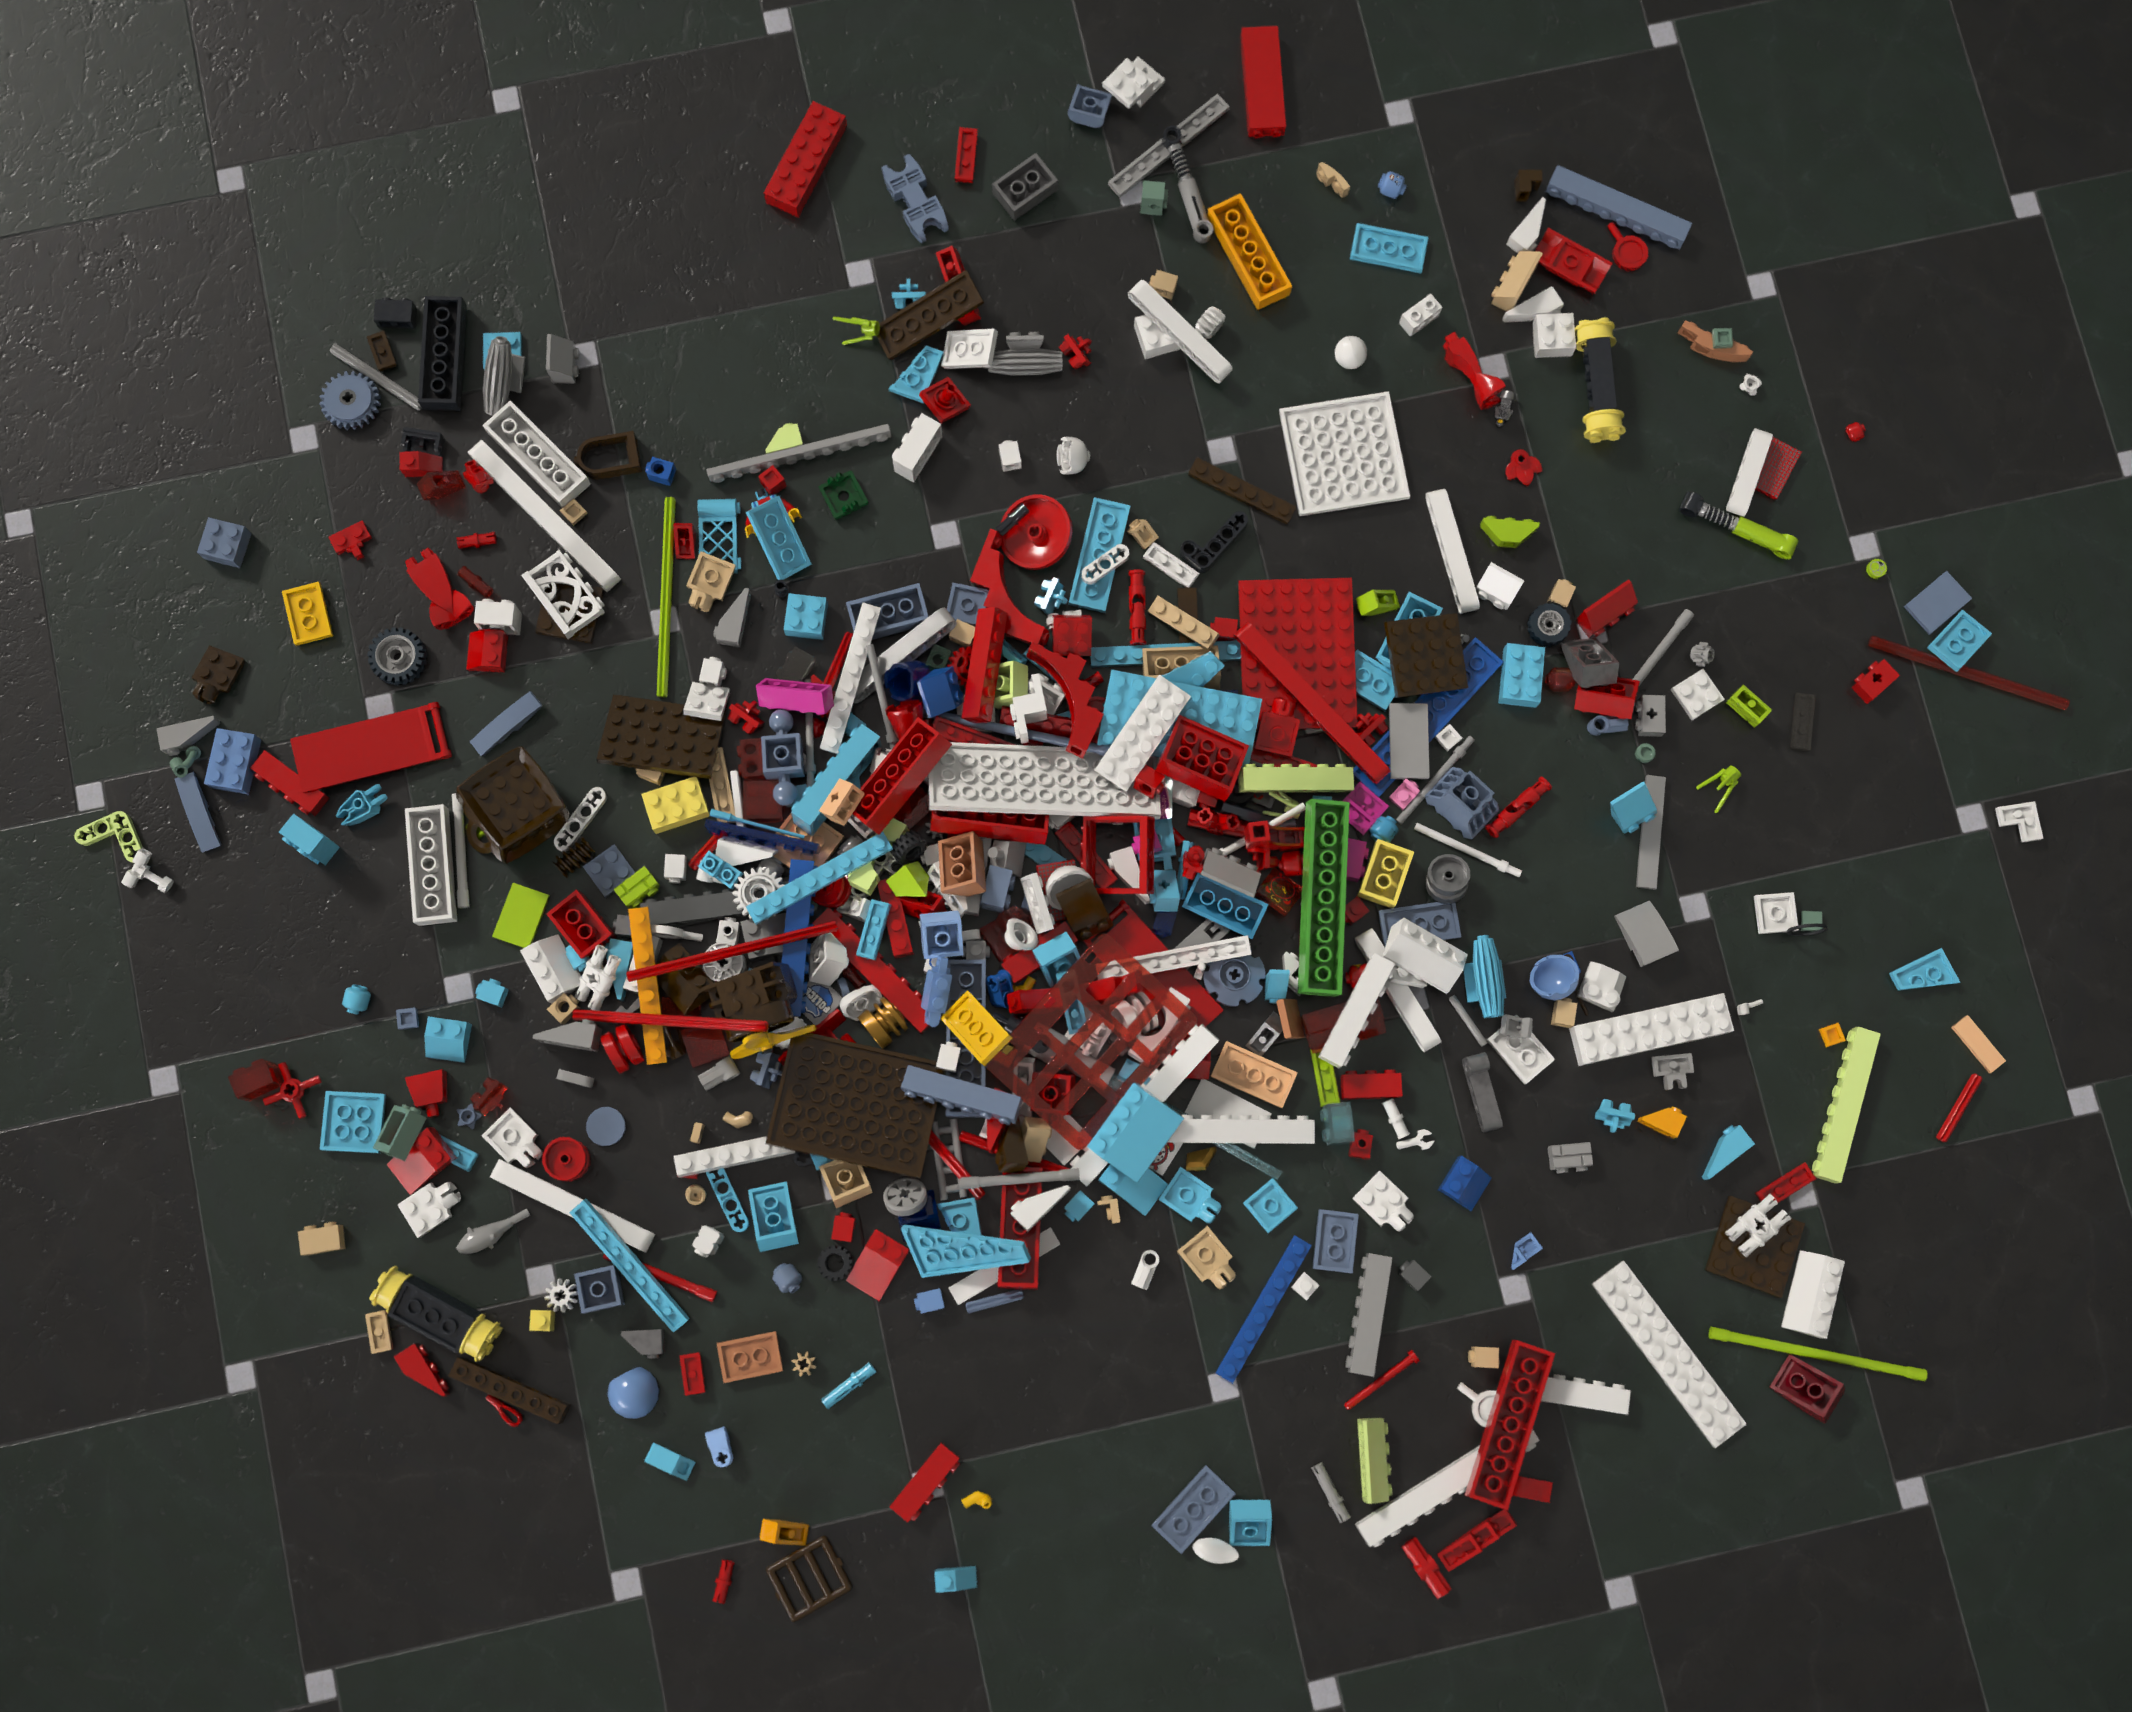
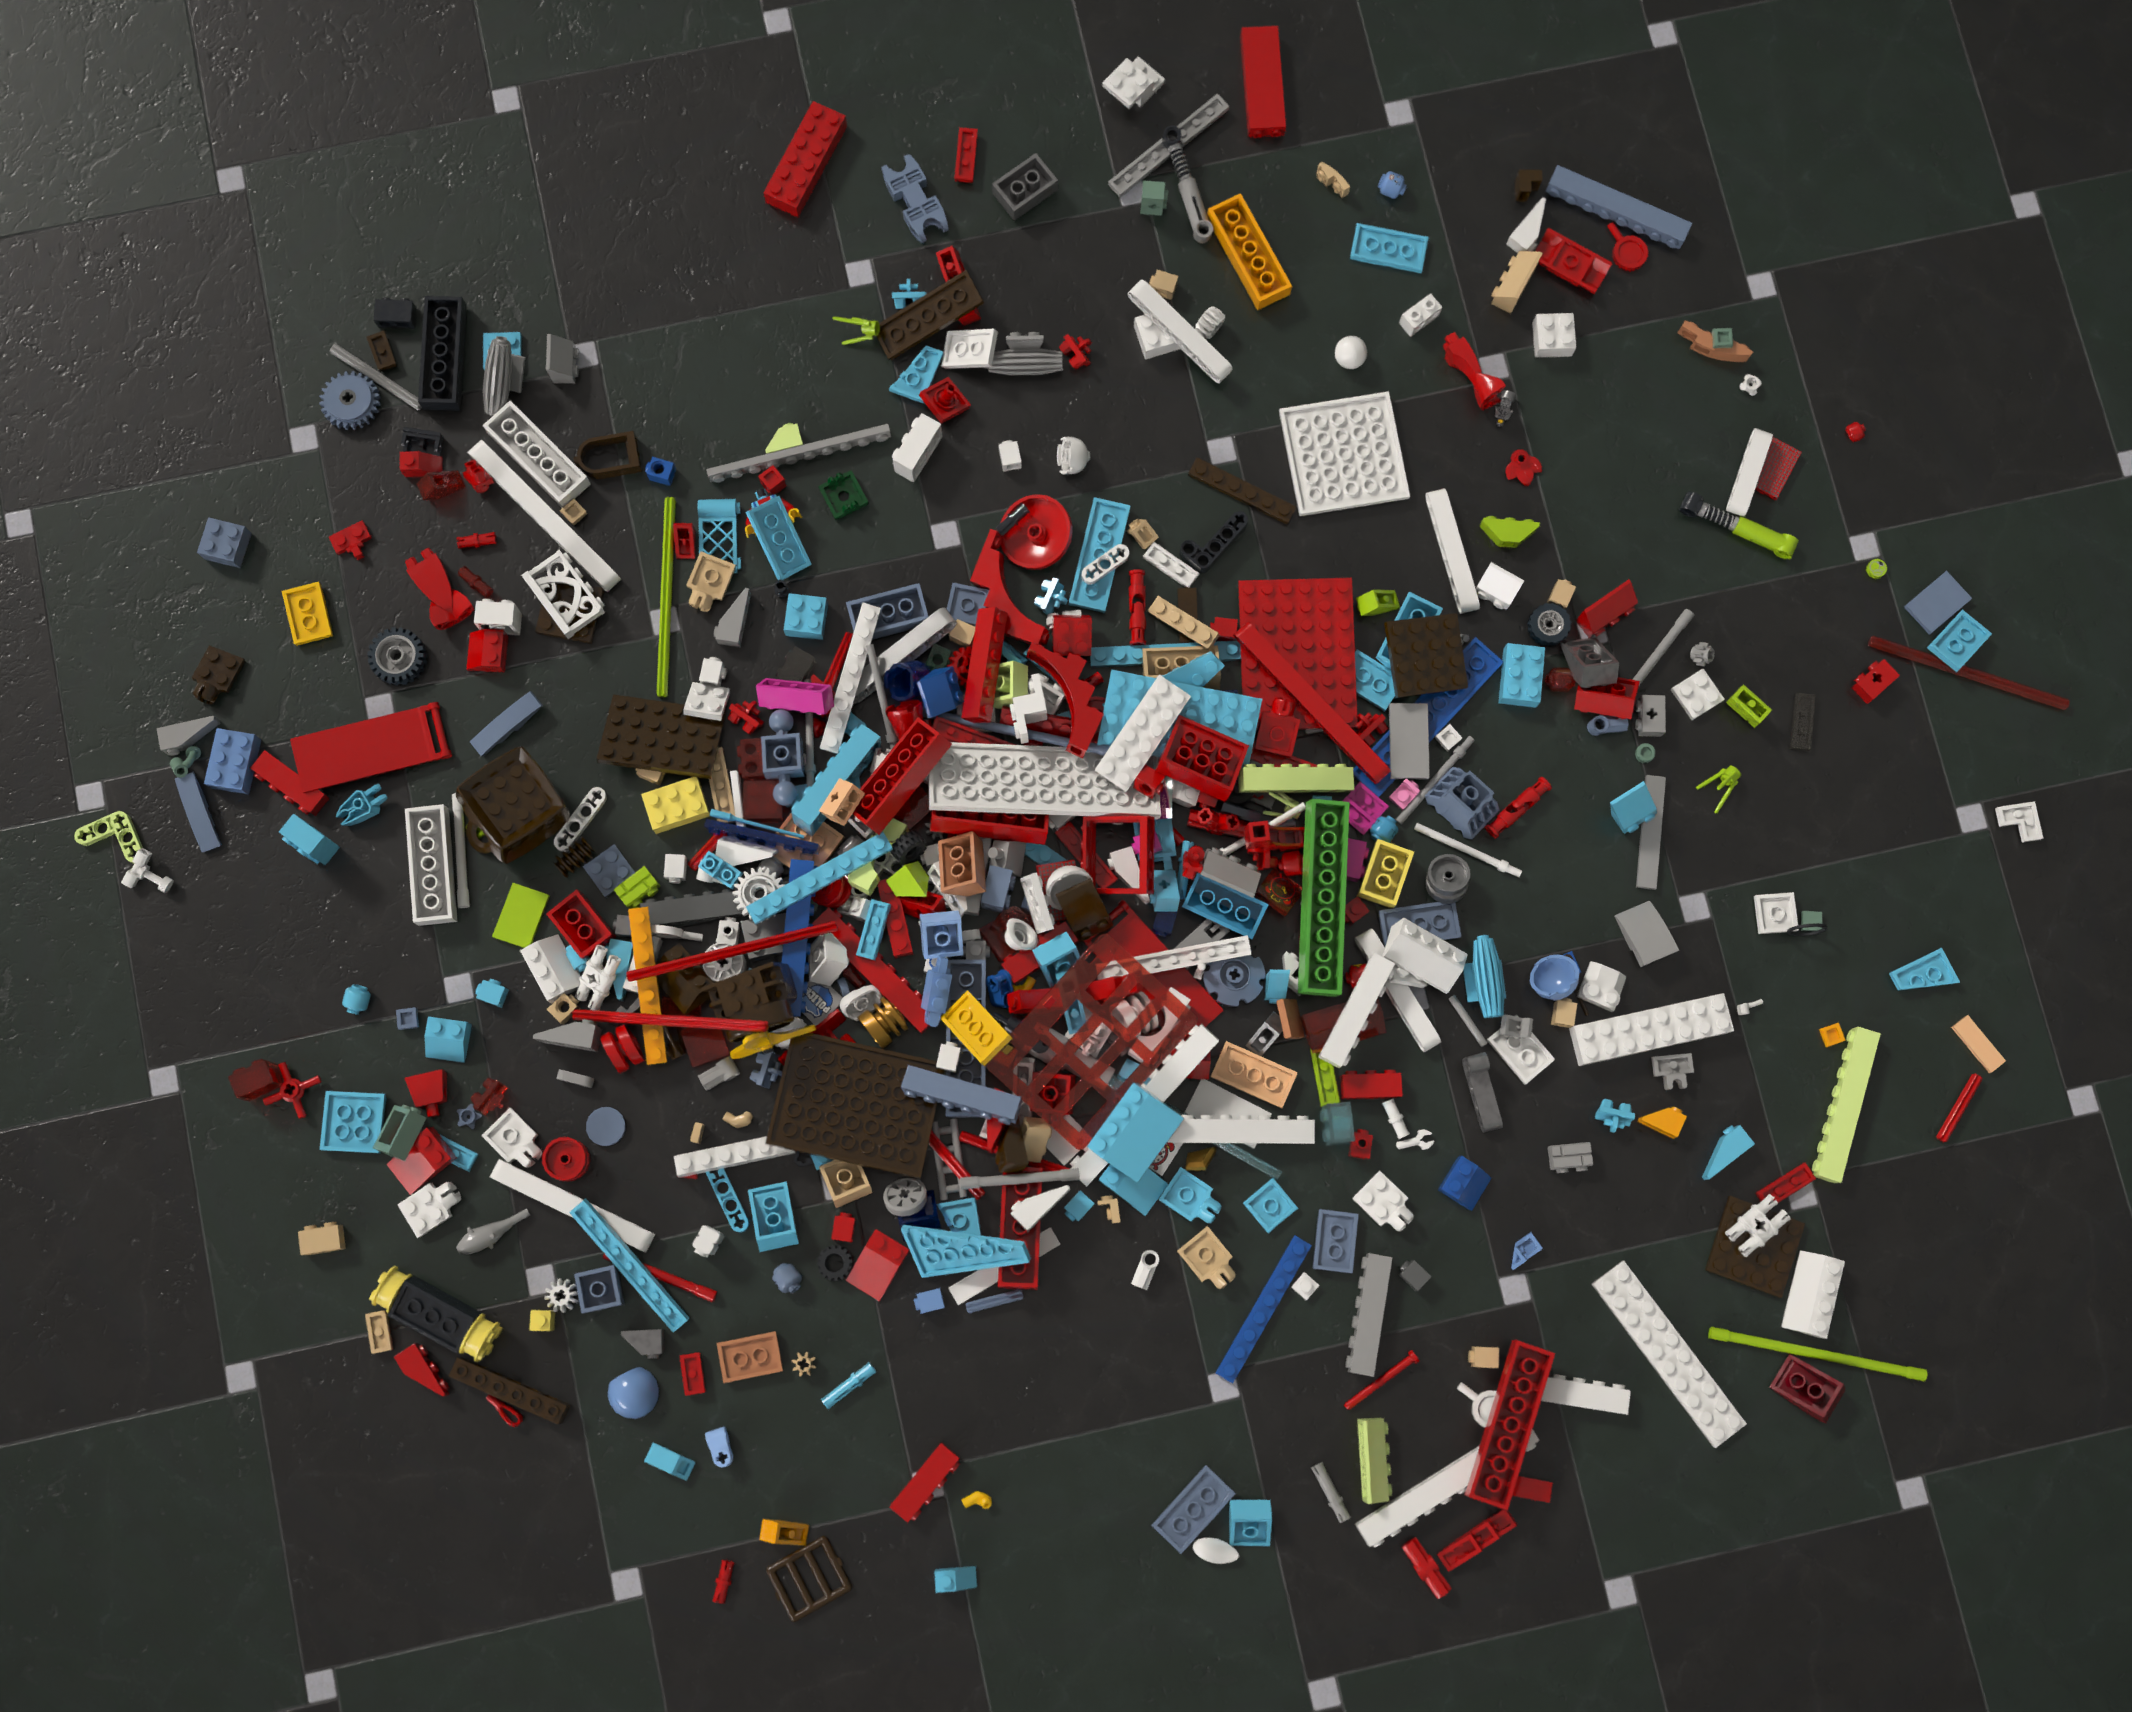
tan tile [685,1184,706,1205] -> none
sand blue slope [1068,84,1112,128] -> none
white slope [1502,286,1564,323] -> none
brick [1575,318,1626,443] -> none

